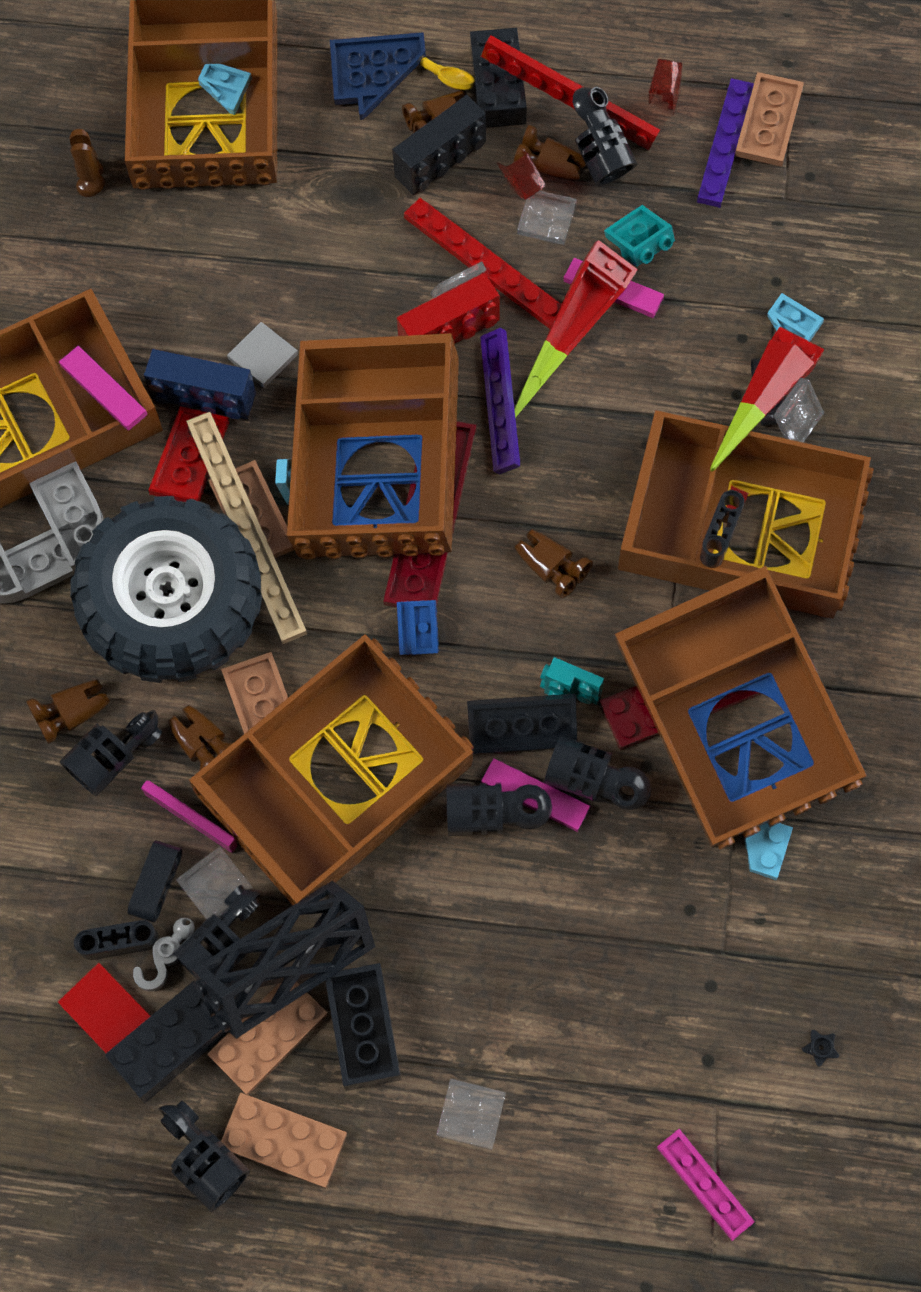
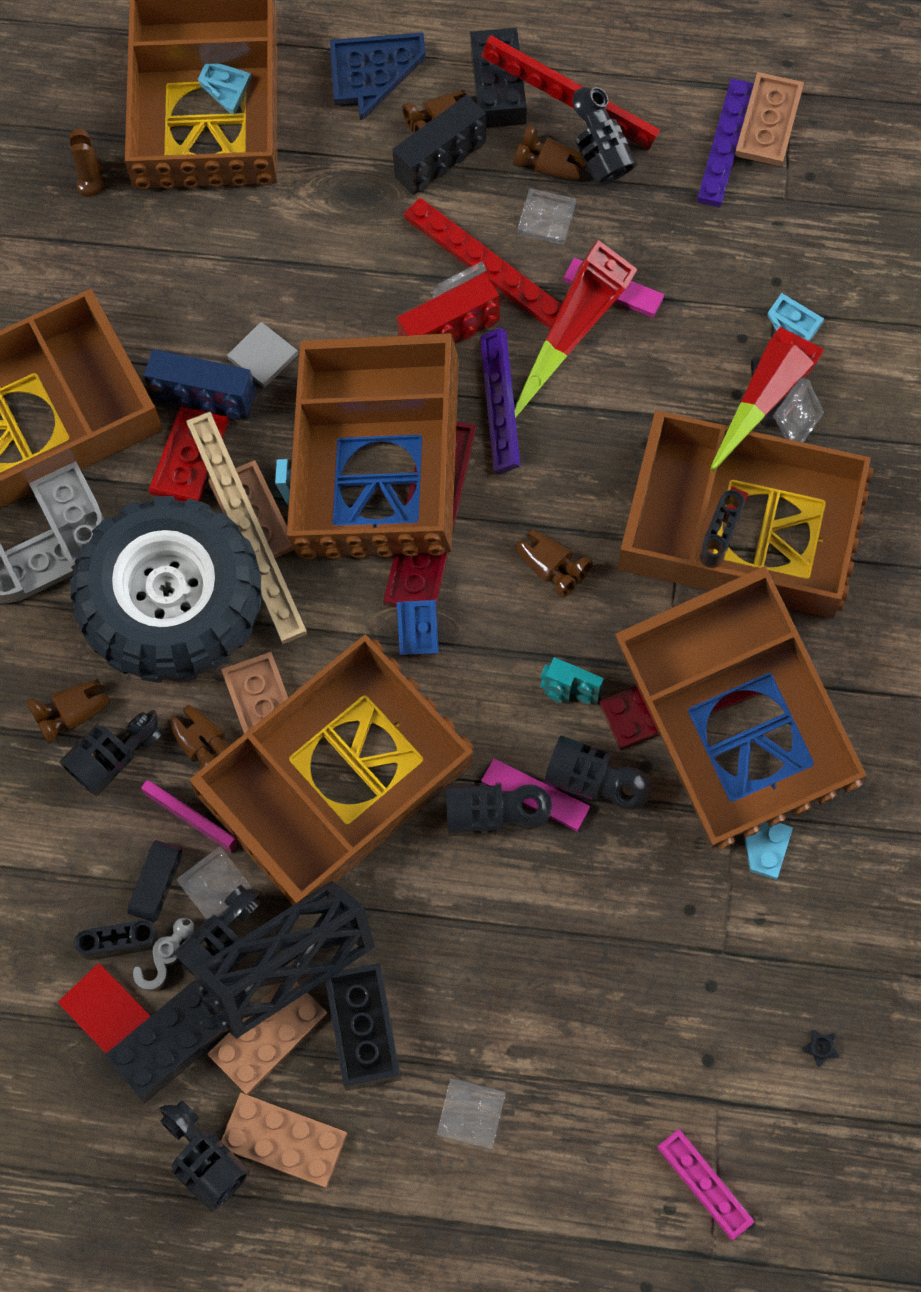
dark pink tile [59,346,148,431] -> none
yellow piece [420,57,474,90] -> none
black plate [467,694,577,754] -> none
clear red piece [497,150,546,200] -> none
teal plate [604,205,675,267] -> none
clear red piece [649,59,682,115] -> none

